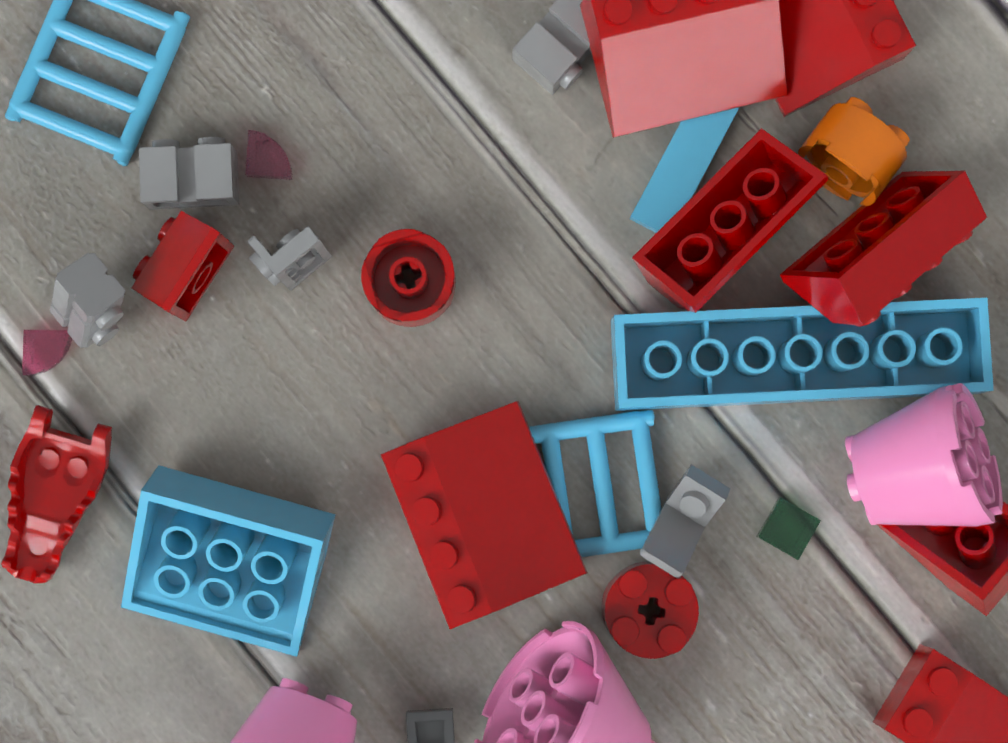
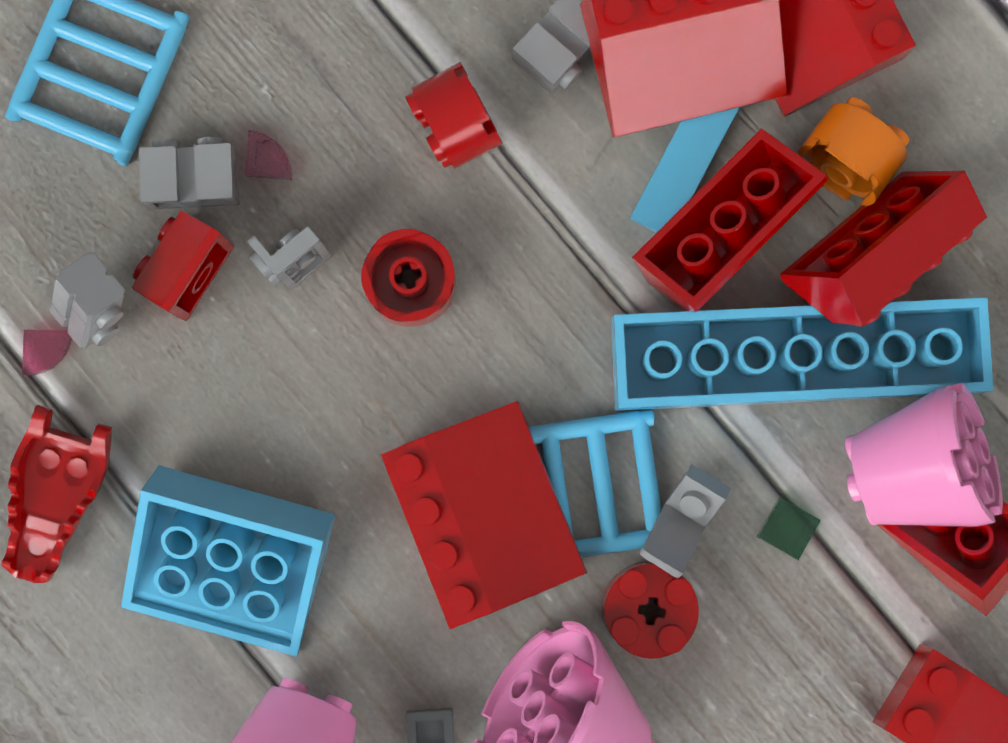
none -> red brick [405,62,503,169]

